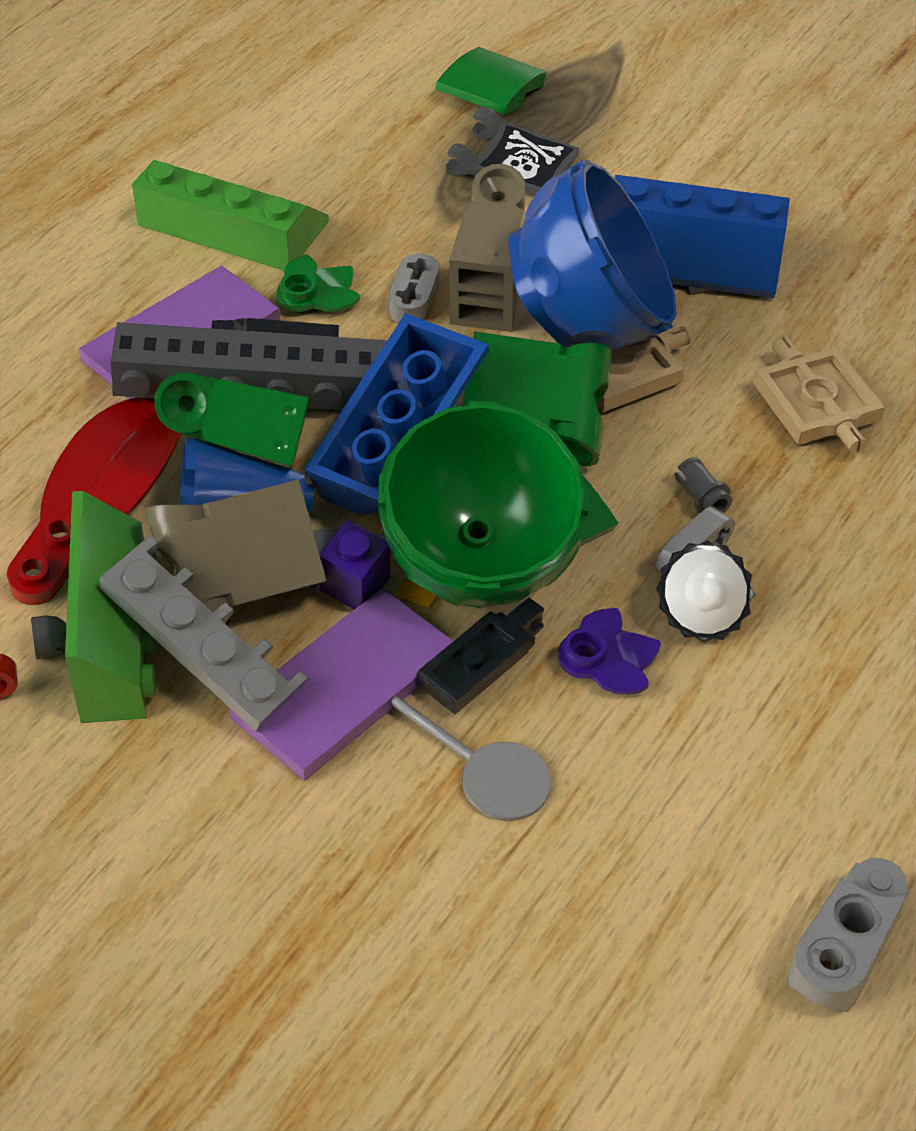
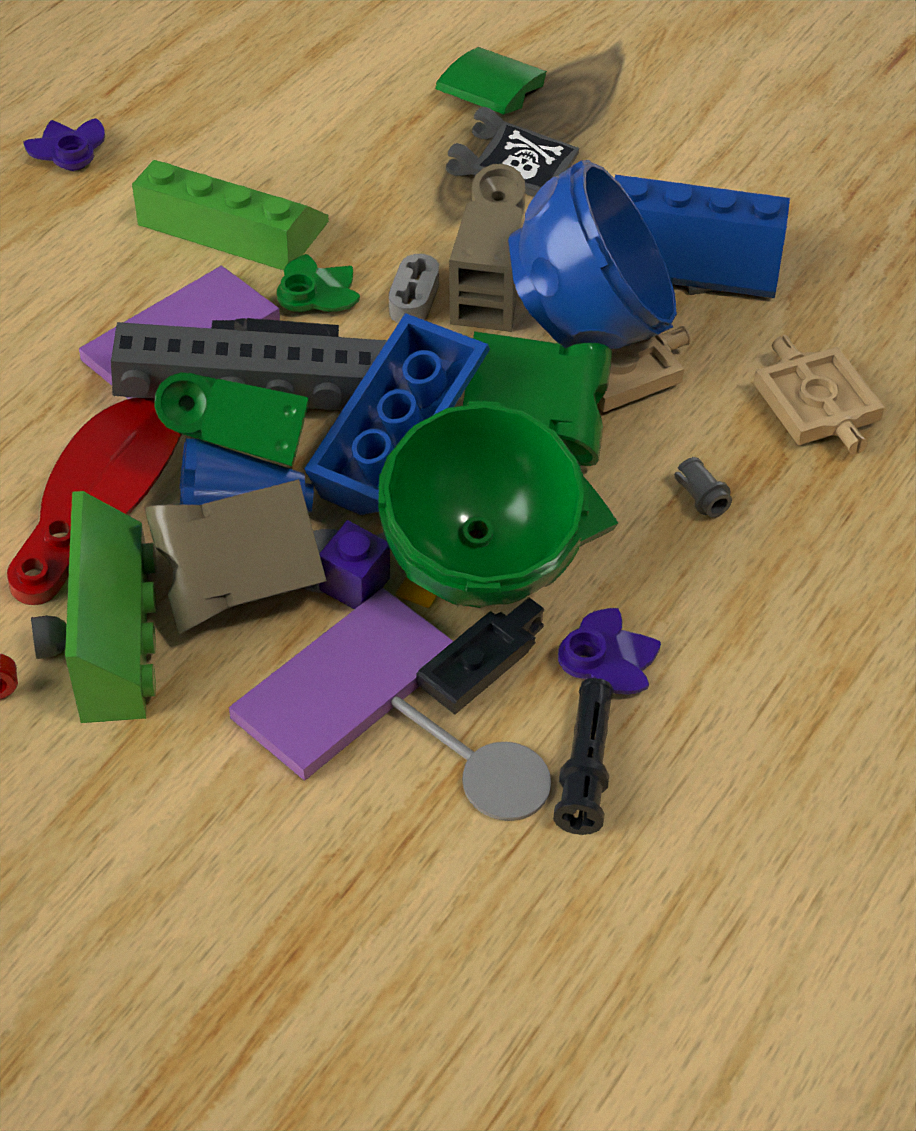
light grey hinge [98,536,309,732] -> none
light grey beam [655,506,735,574] -> none
white piece [656,540,756,643] -> none
light grey piece [787,858,910,1013] -> none
none -> dark purple plate [23,118,105,171]
none -> black pin [553,678,614,835]

